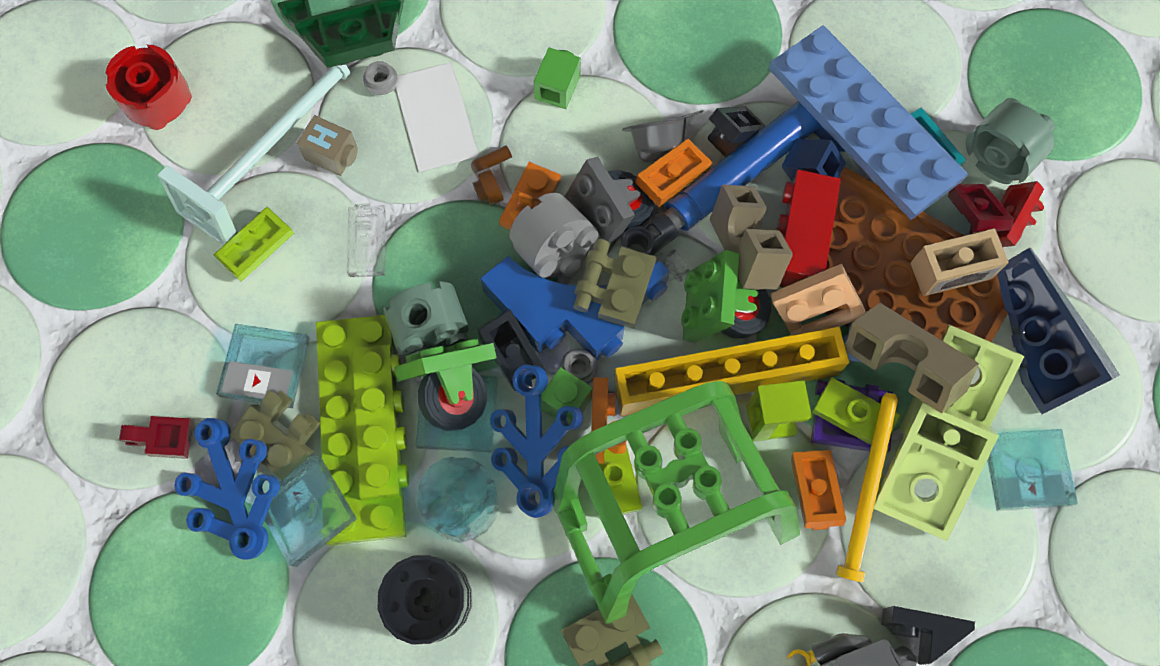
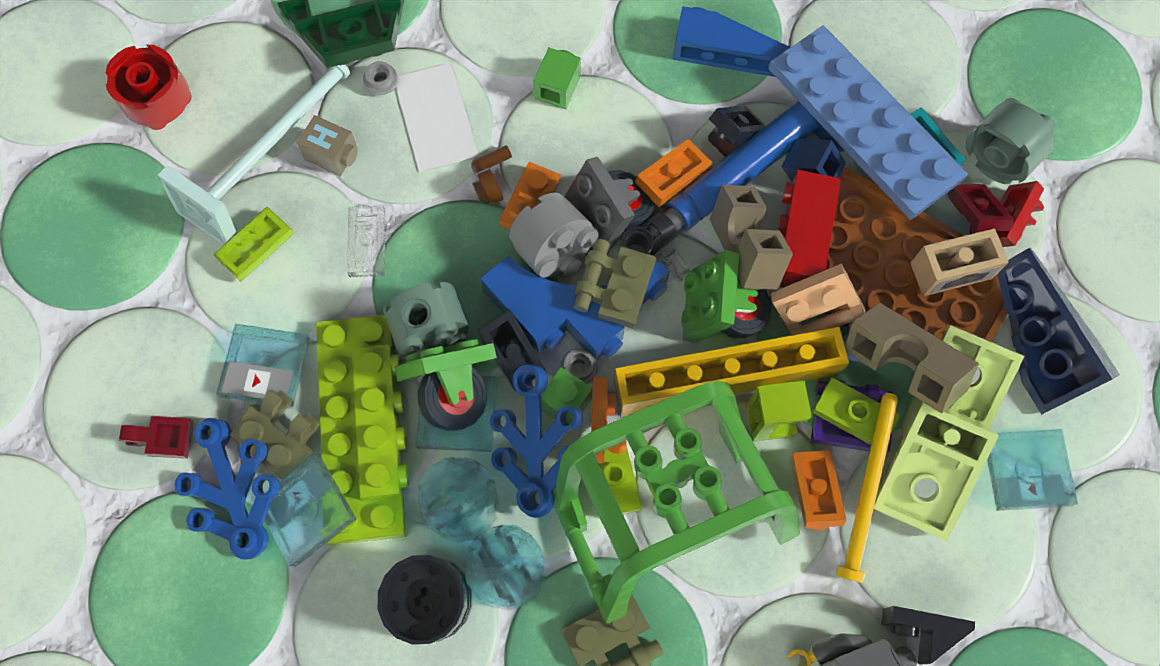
dark grey piece [622,110,704,162] -> none
none -> clear light blue brick [464,525,546,611]
none -> blue slope [673,6,791,77]

